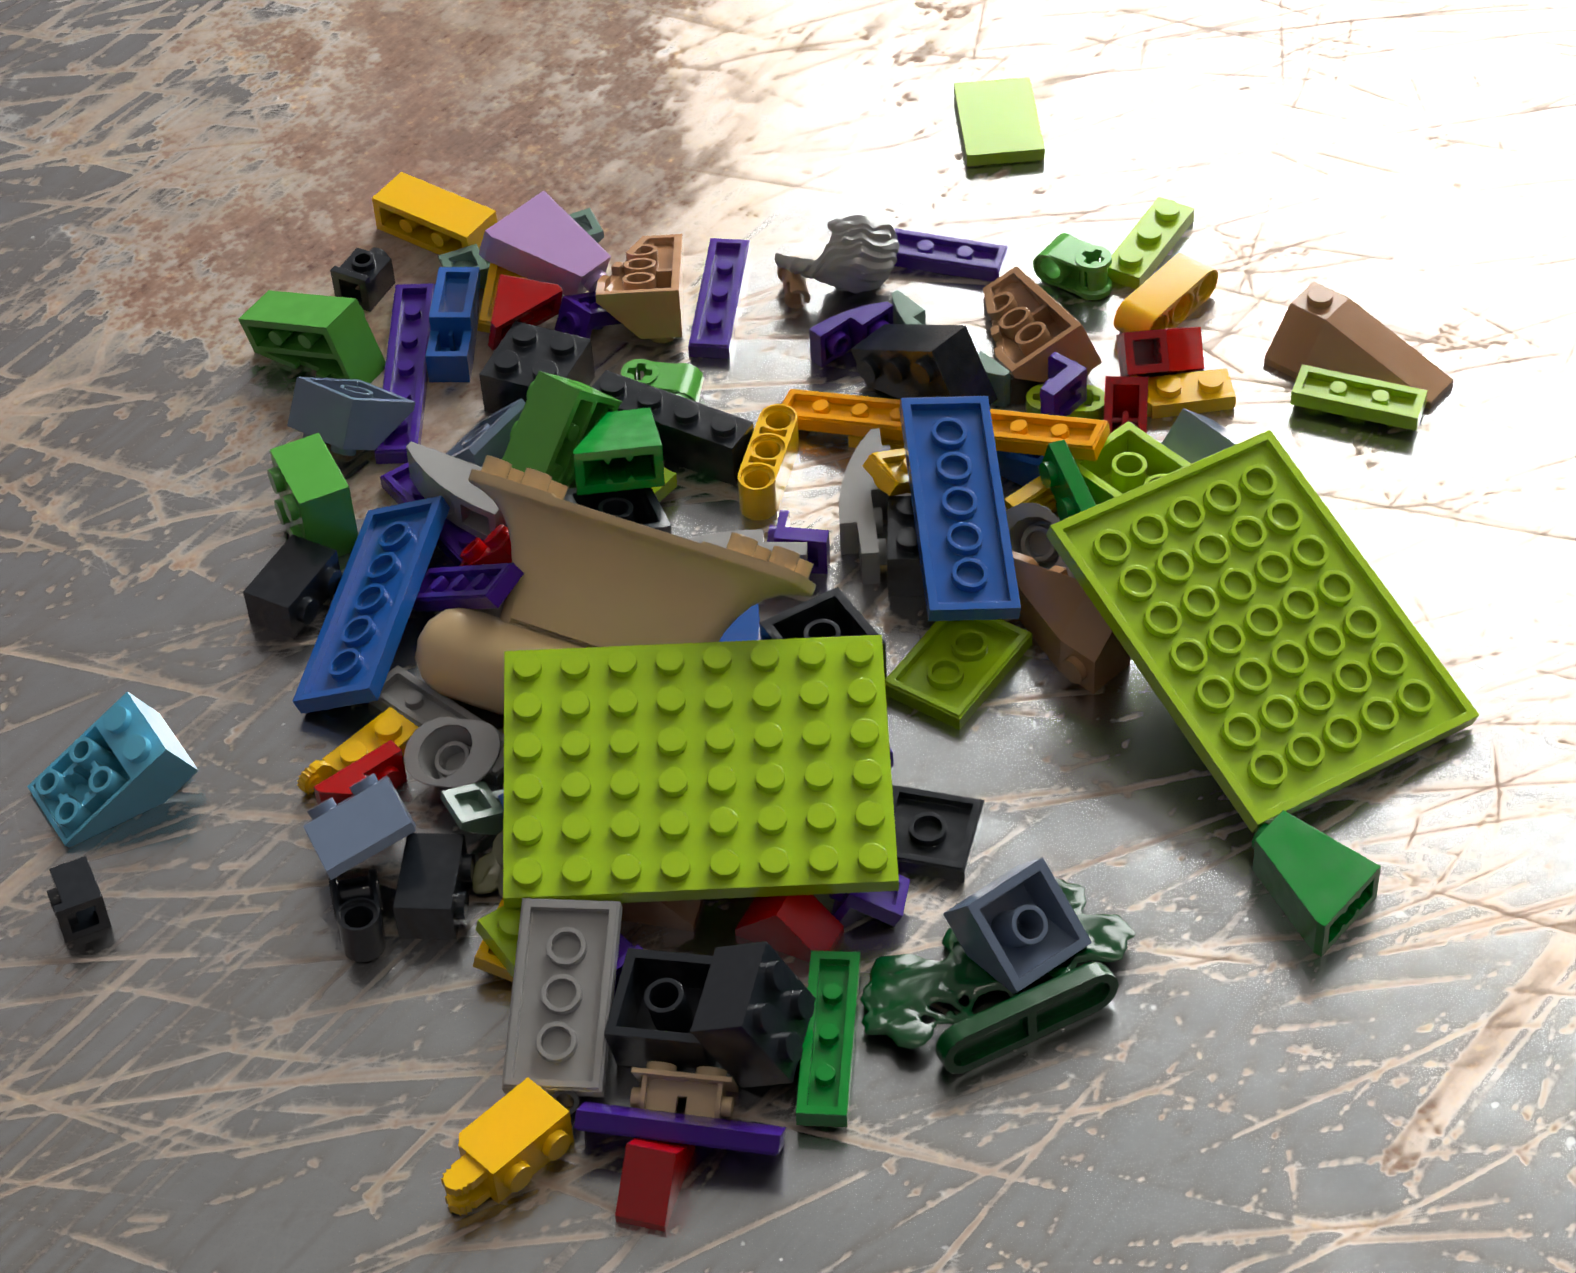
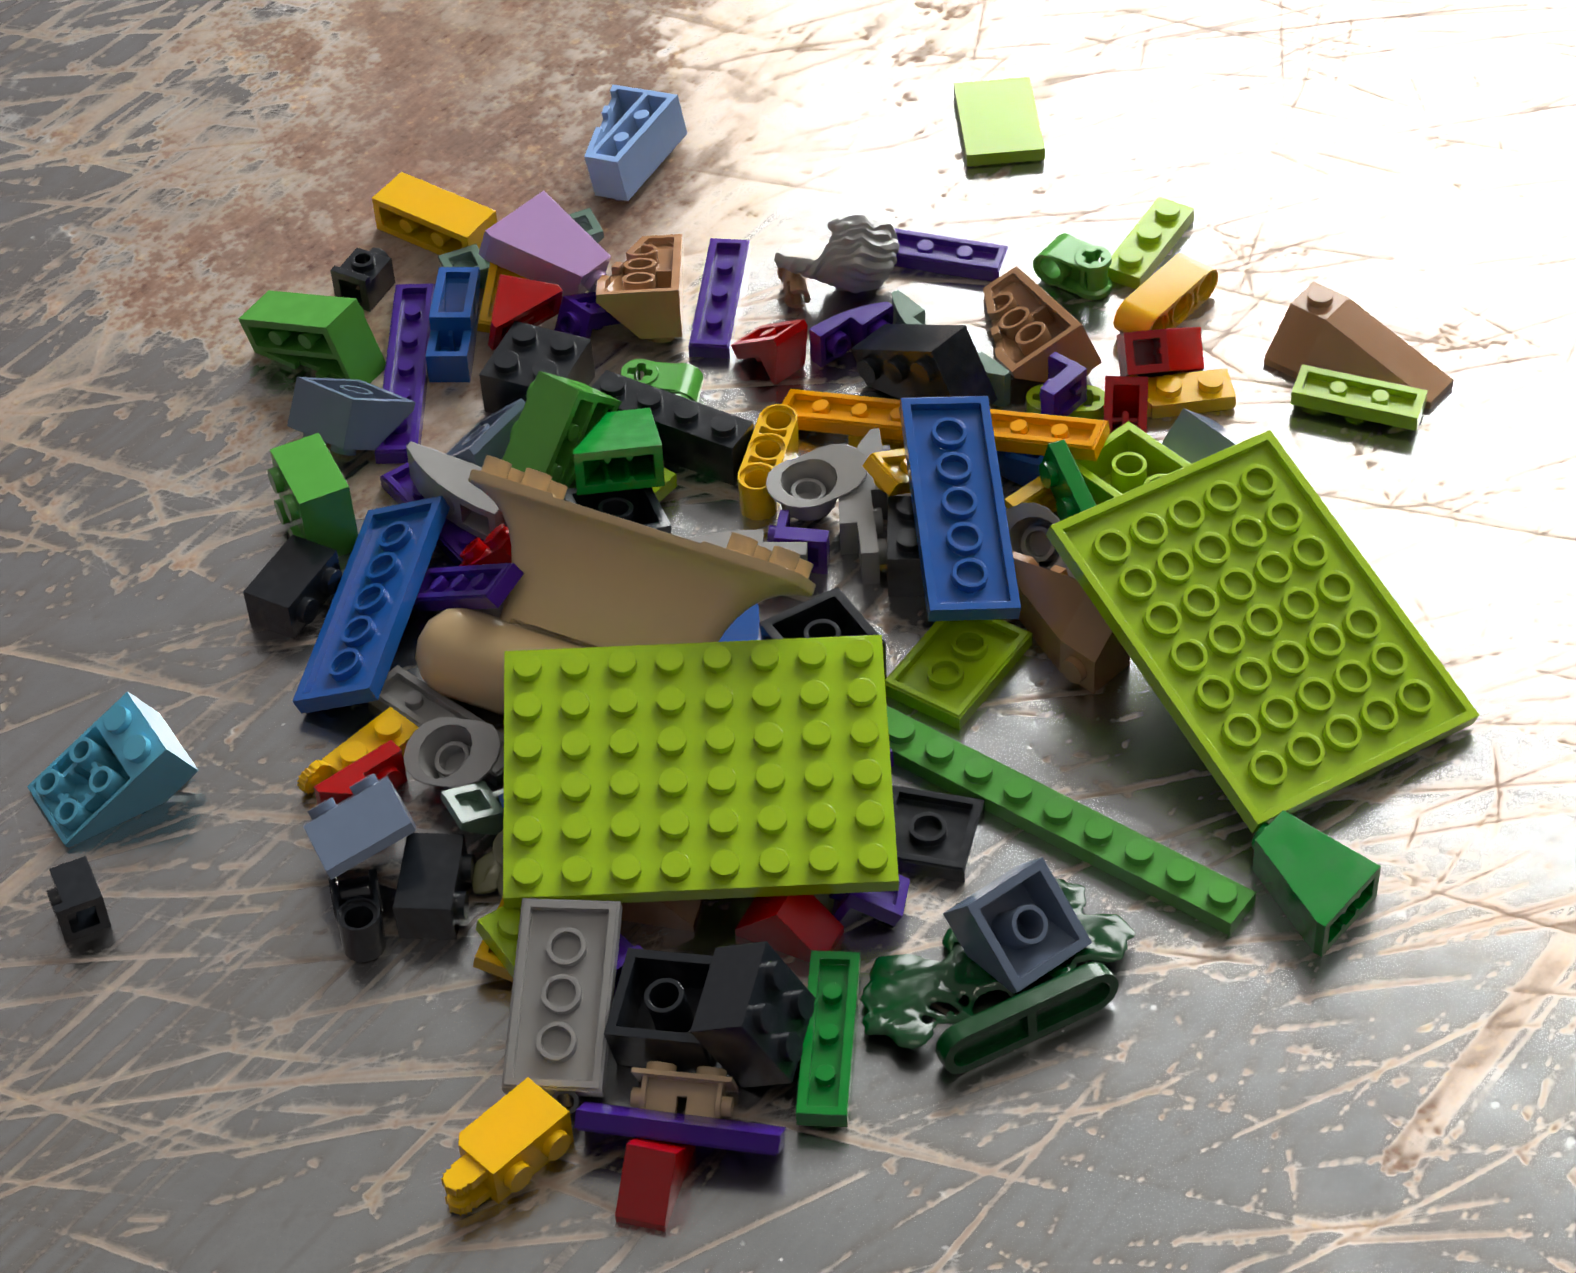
none -> light blue wedge [584,84,687,201]
none -> red slope [730,319,808,385]
none -> light grey piece [766,444,868,521]
none -> bright green plate [887,706,1256,936]

